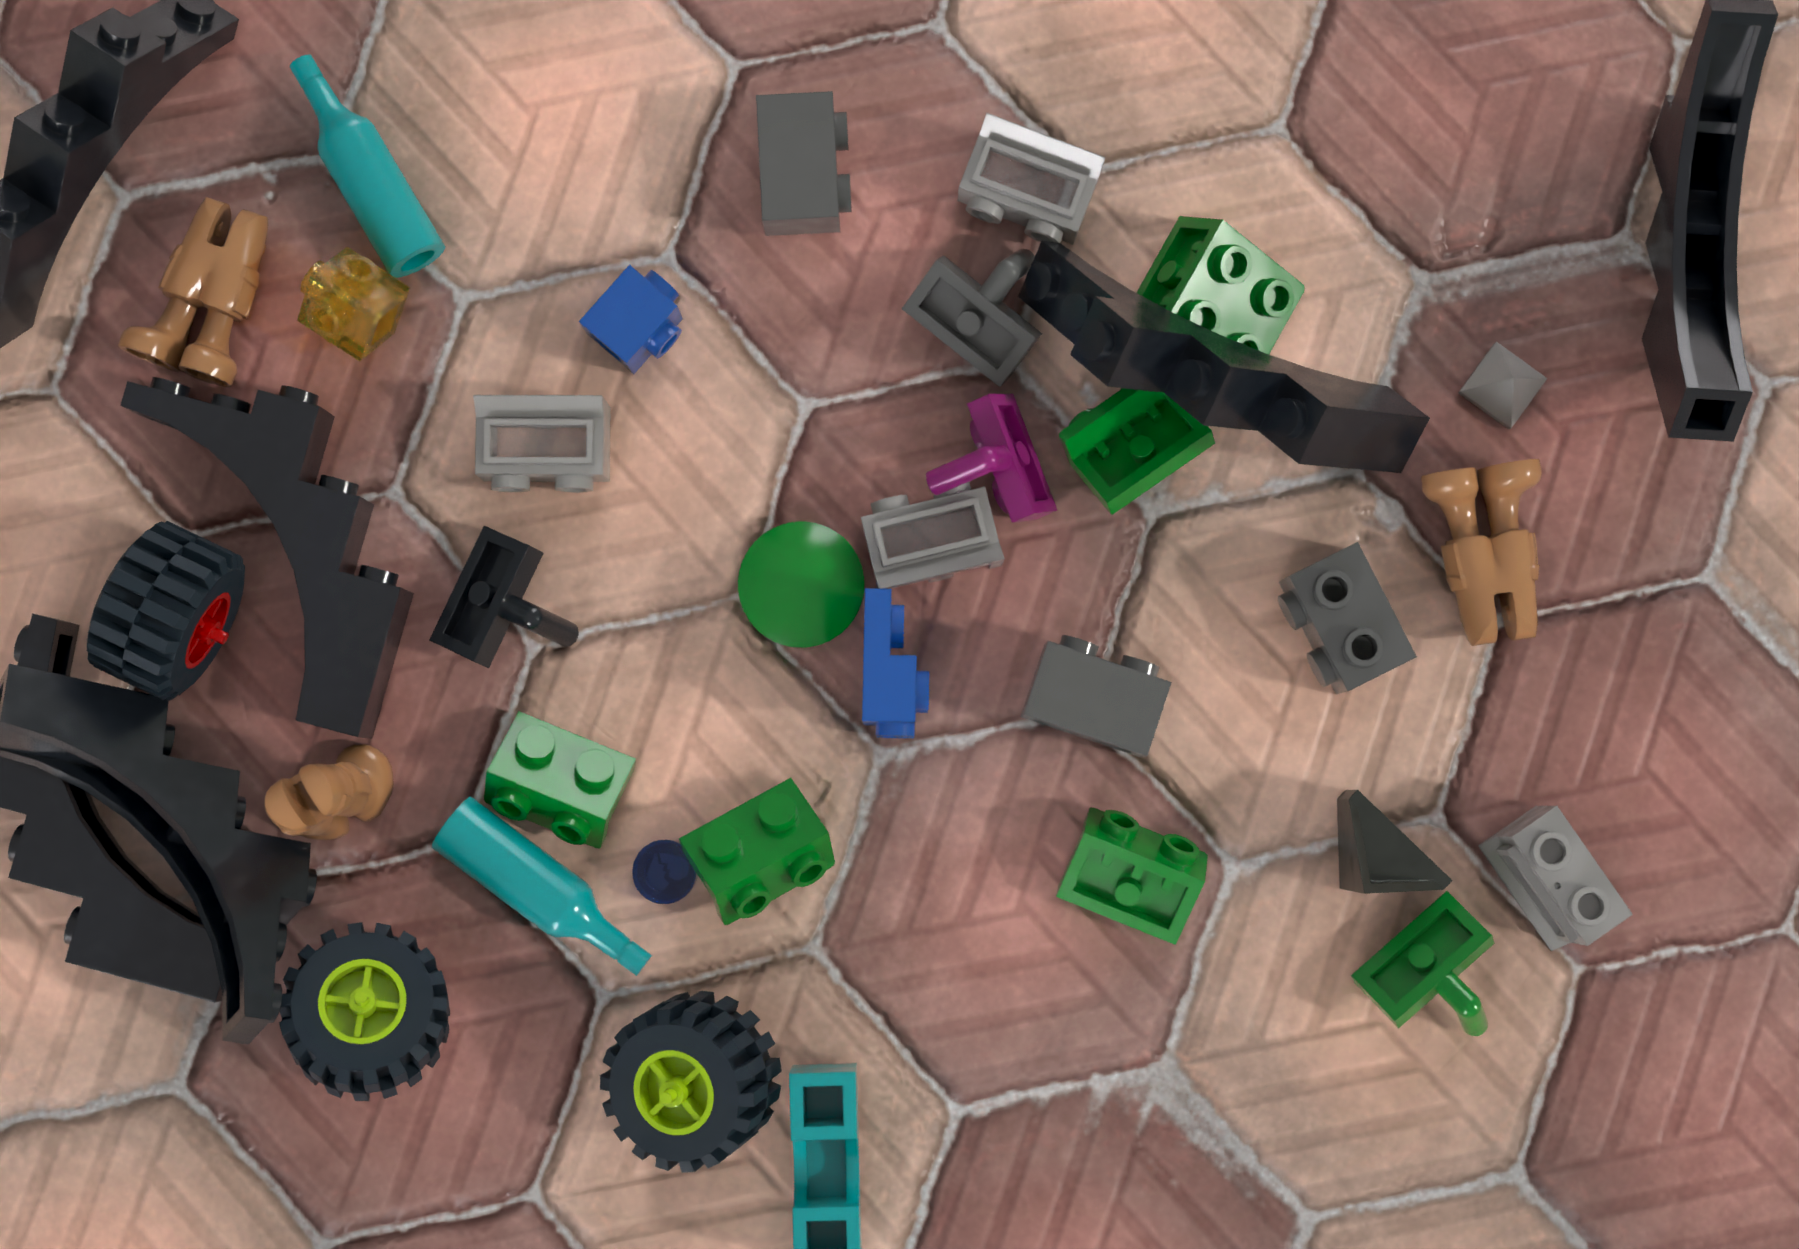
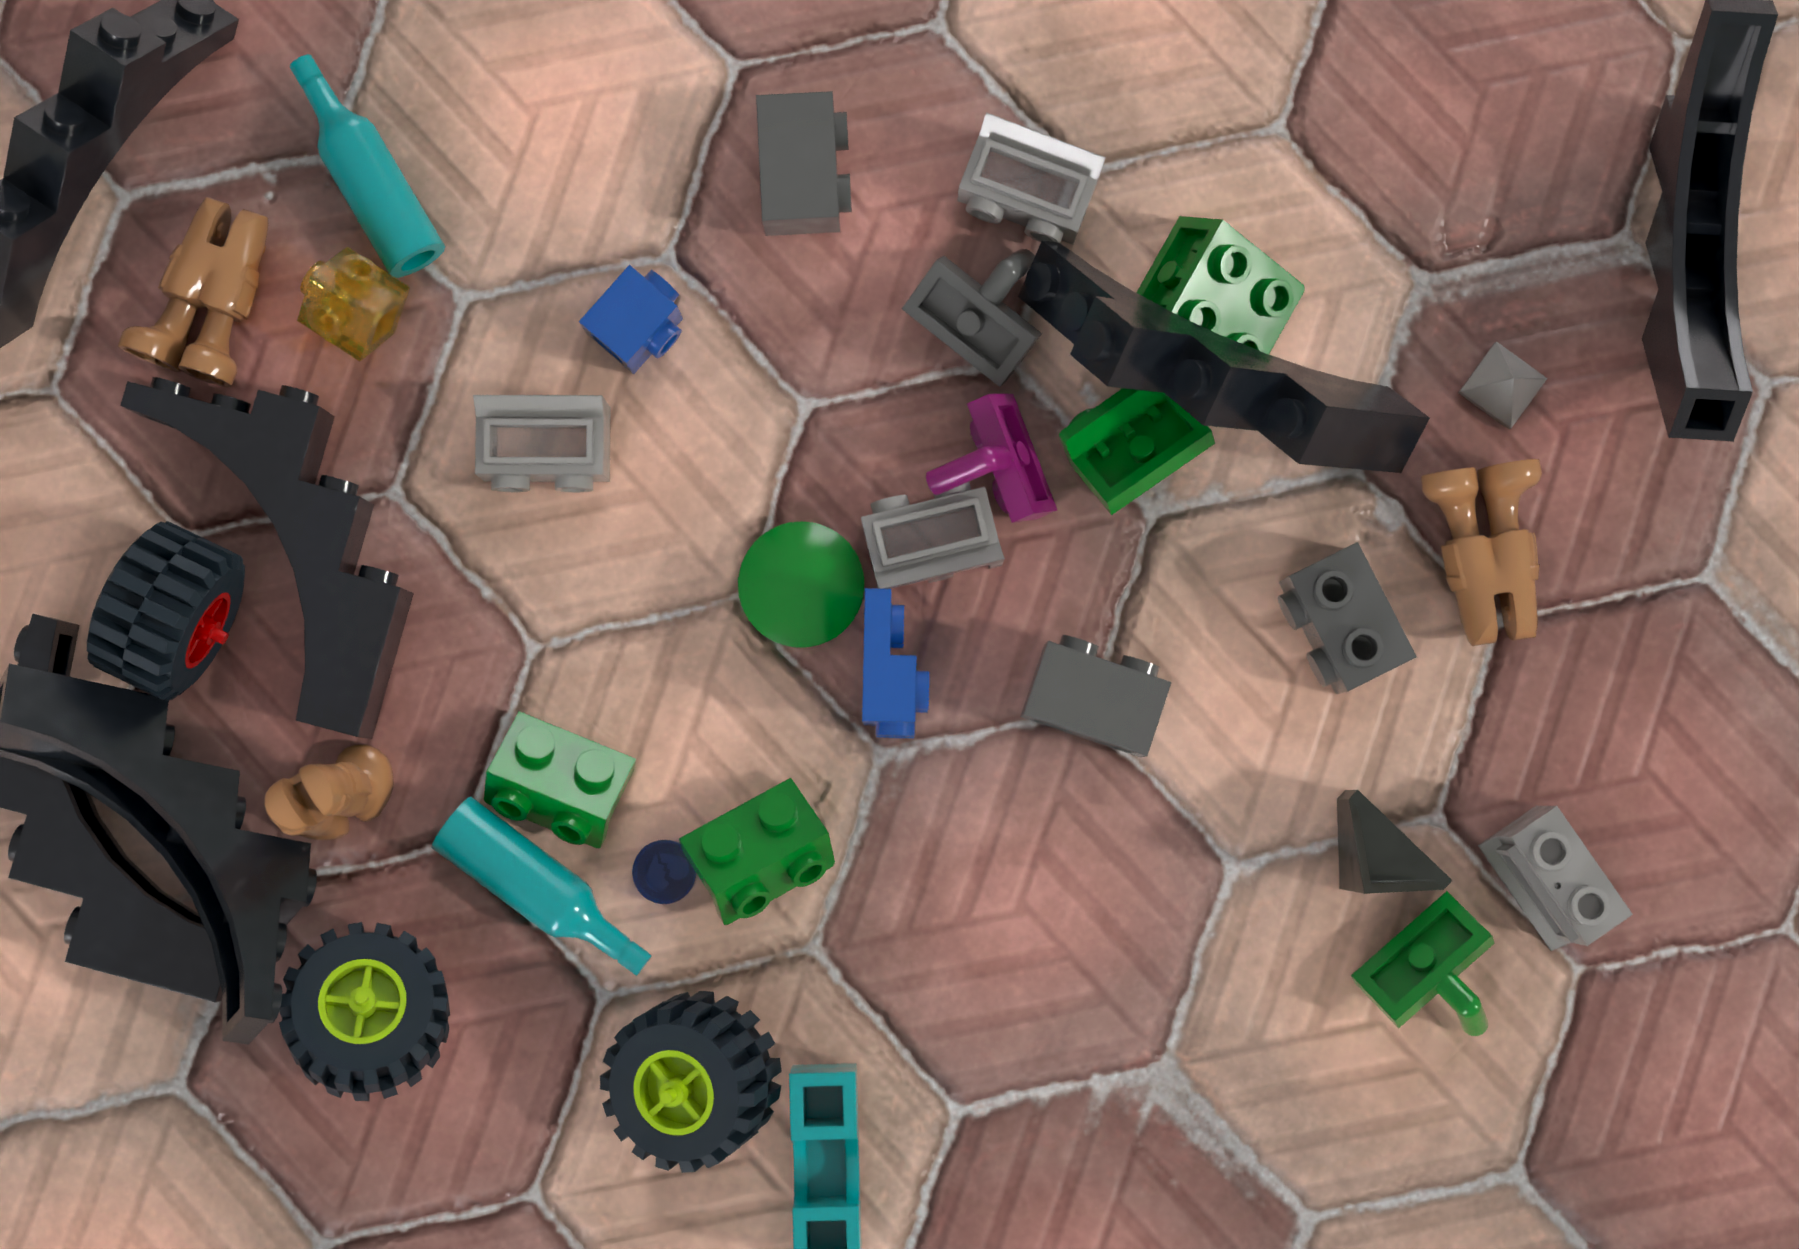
black plate [429,526,579,668] -> none
green bracket [1056,807,1208,945] -> none

